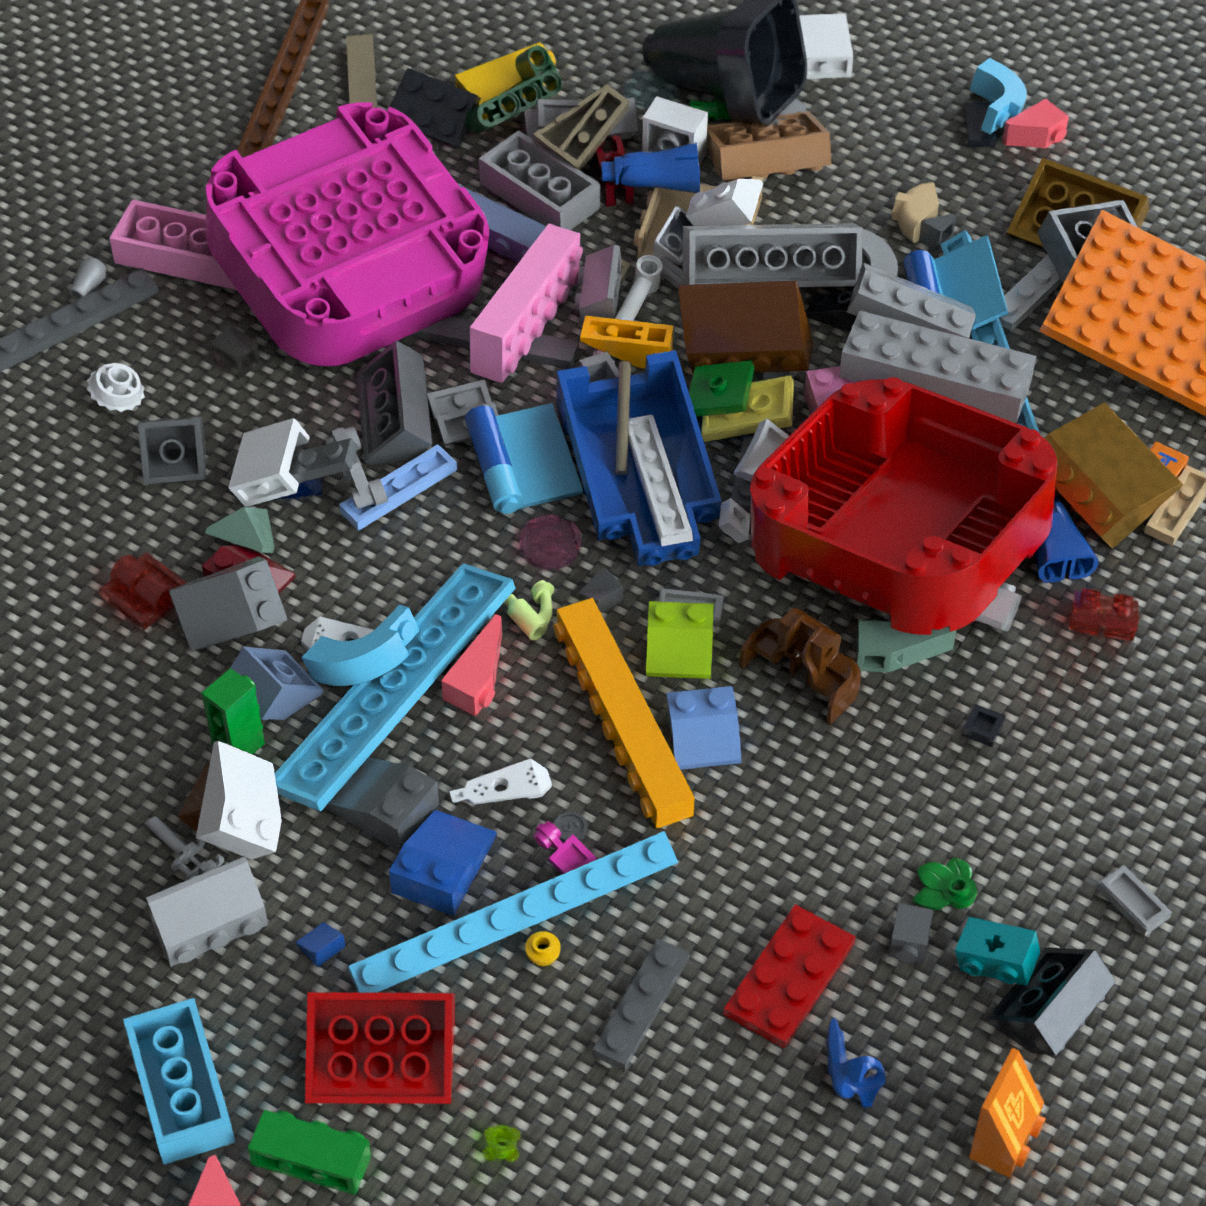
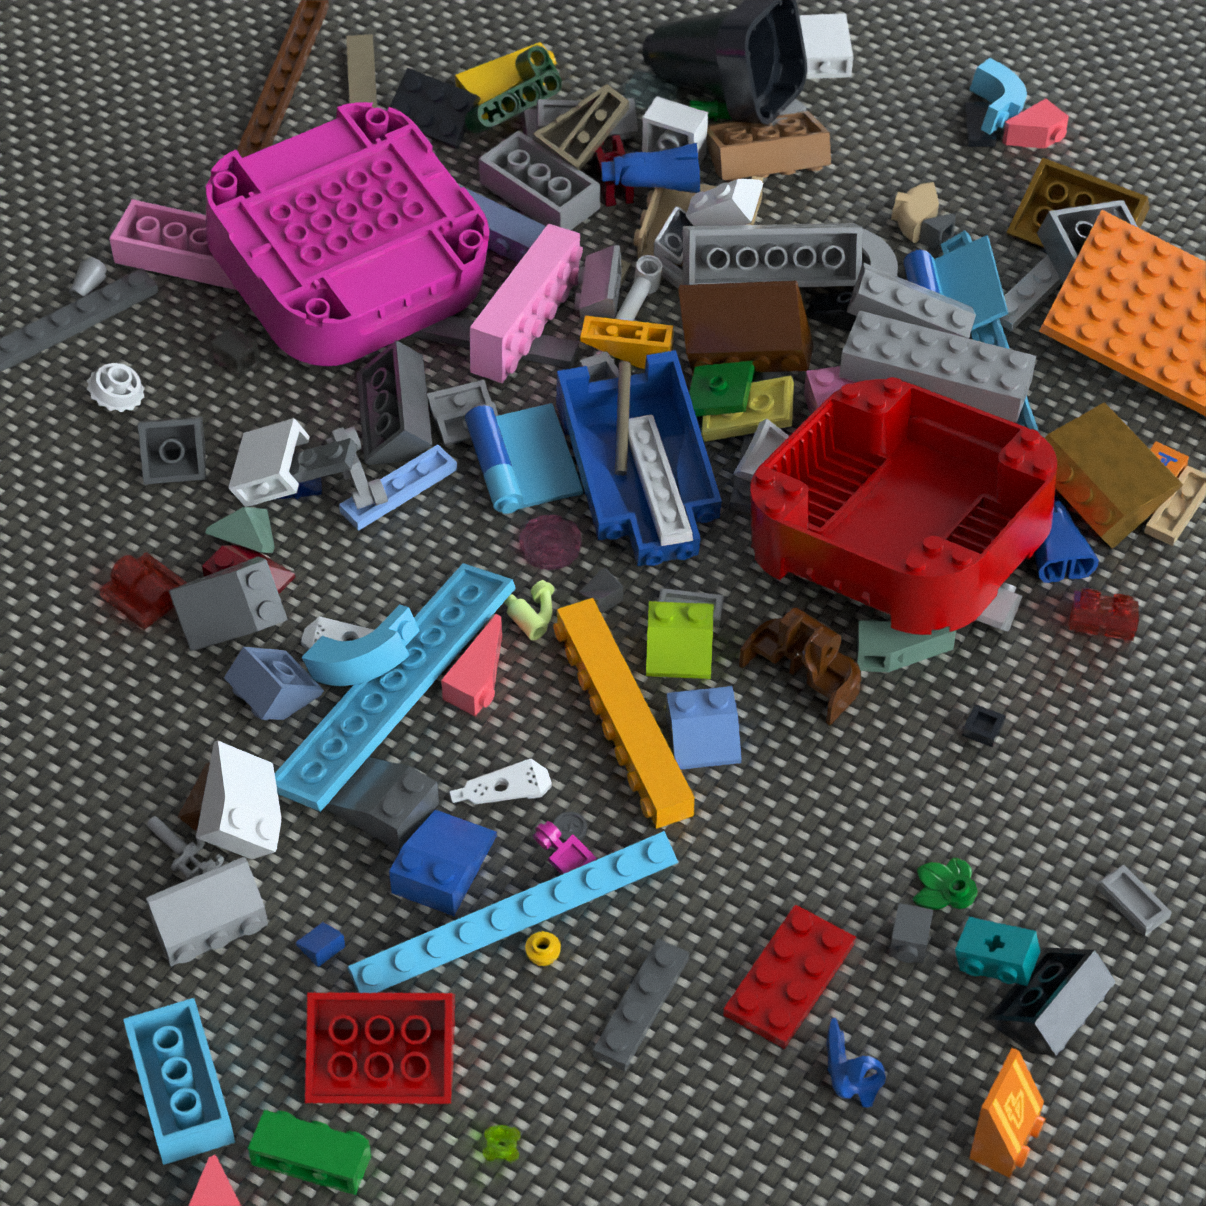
green brick [201,668,265,755] -> none
white plate [719,499,751,543] -> none

